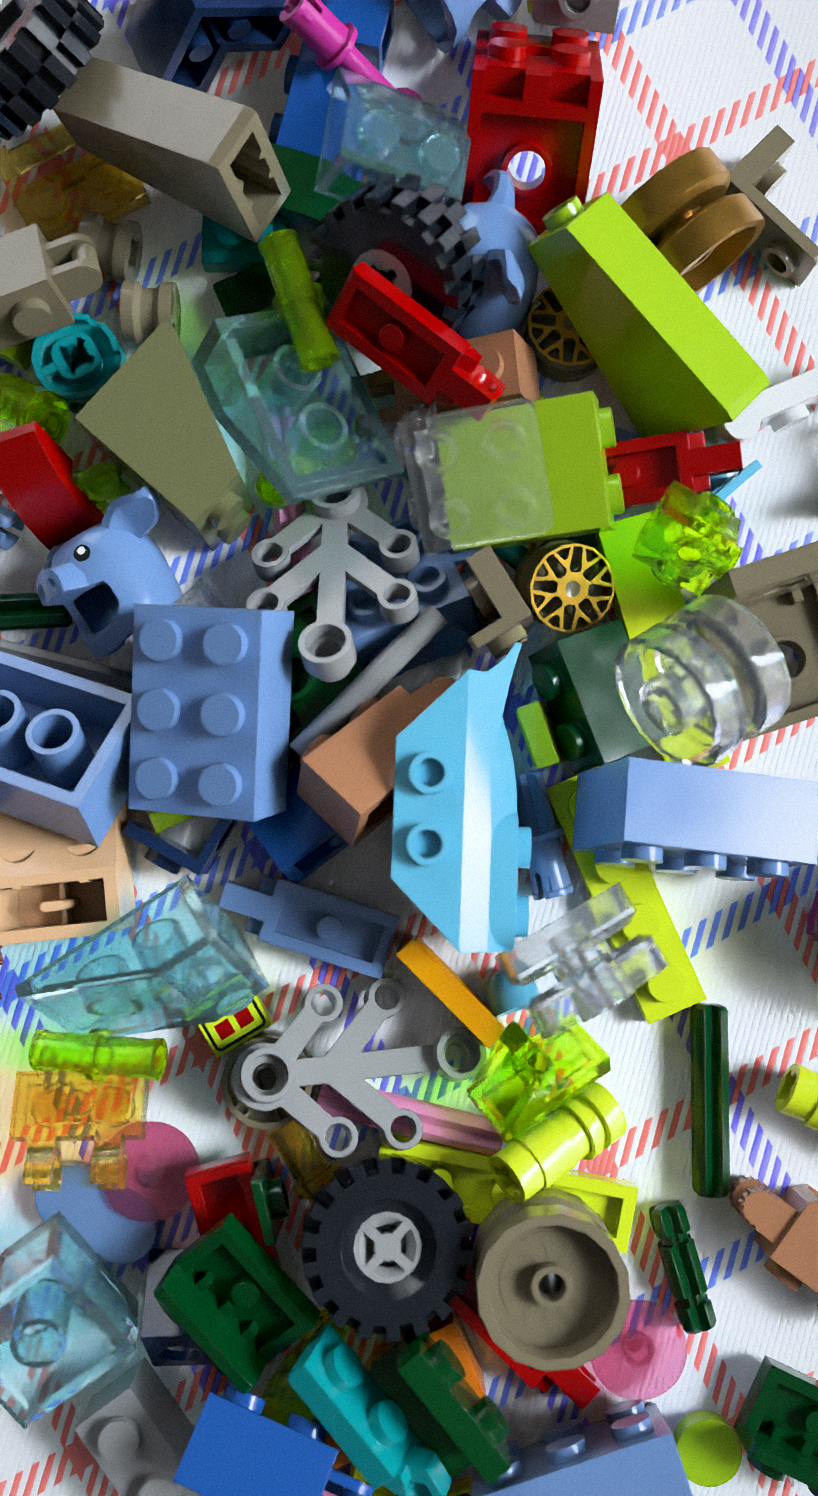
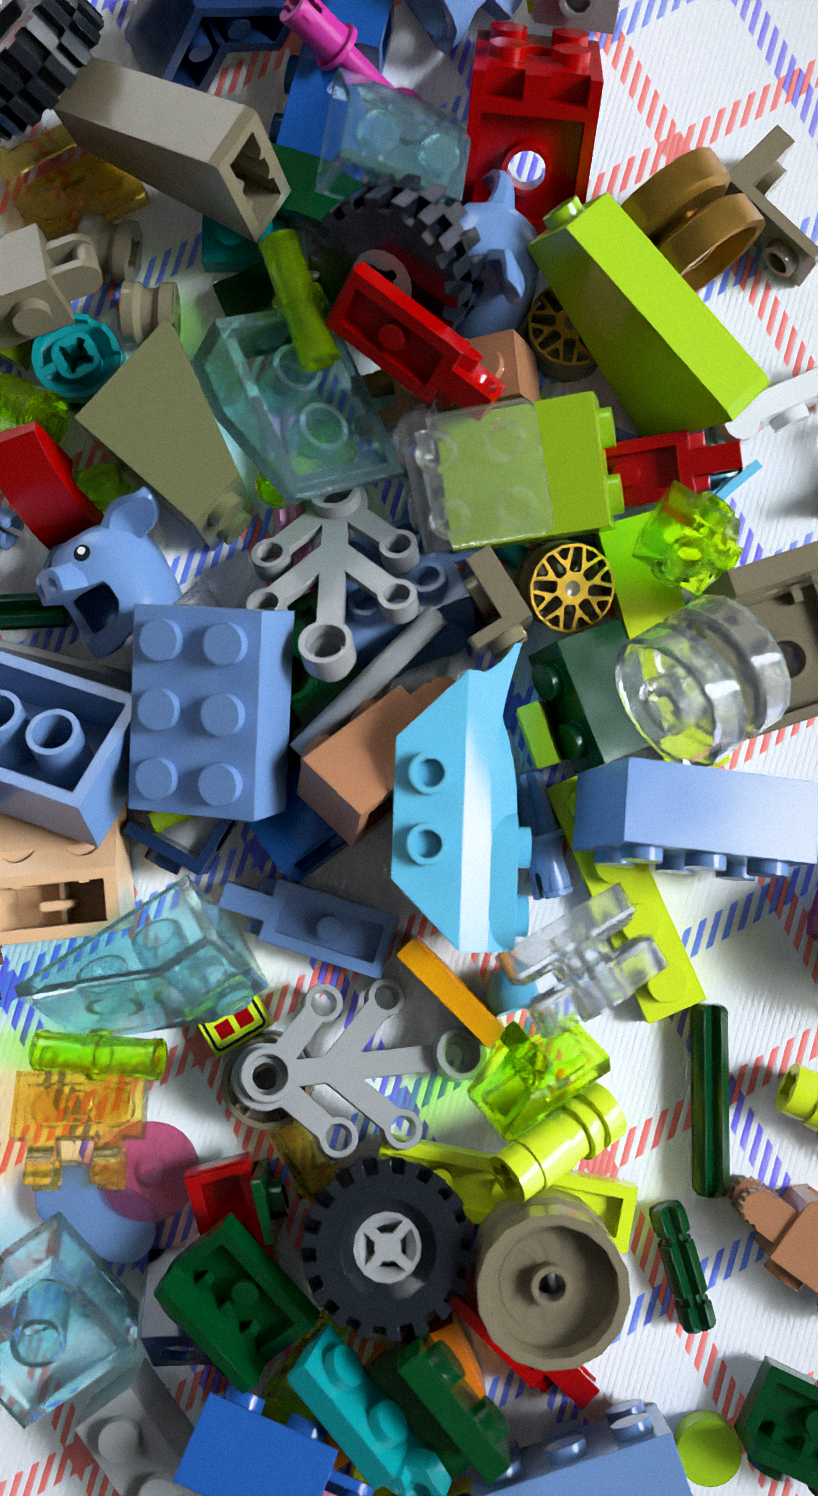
bright pink axle [316,1084,505,1156] -> none
clear pink piece [591,1299,687,1401] -> none

